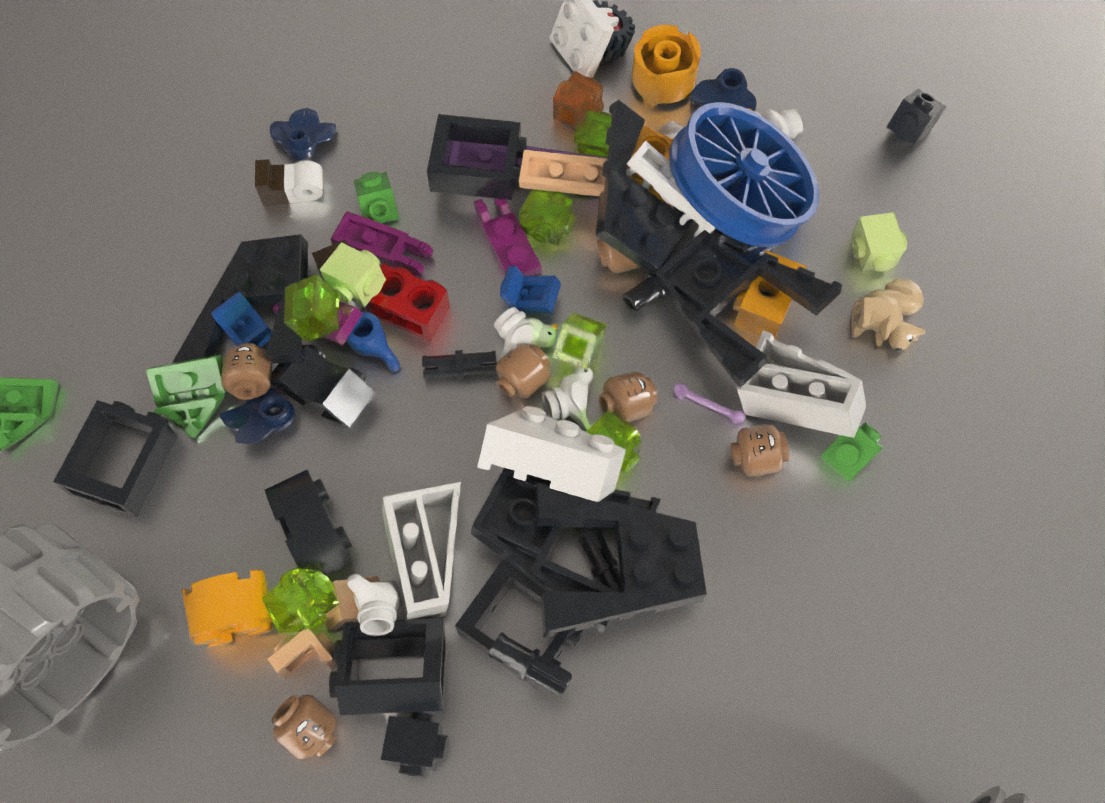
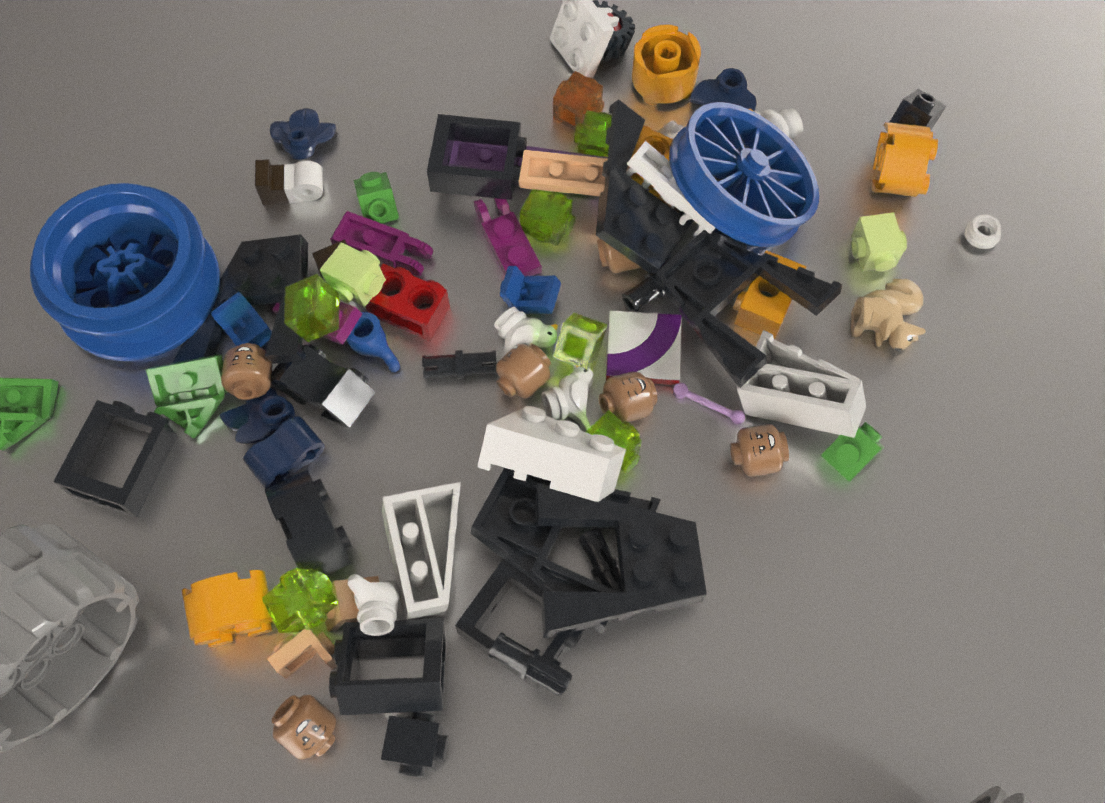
none -> blue wheel [30,183,220,361]
none -> dark blue axle [243,416,325,489]
none -> tile [606,311,682,385]
none -> light orange brick [872,122,938,197]
none -> white plate [965,215,1001,249]

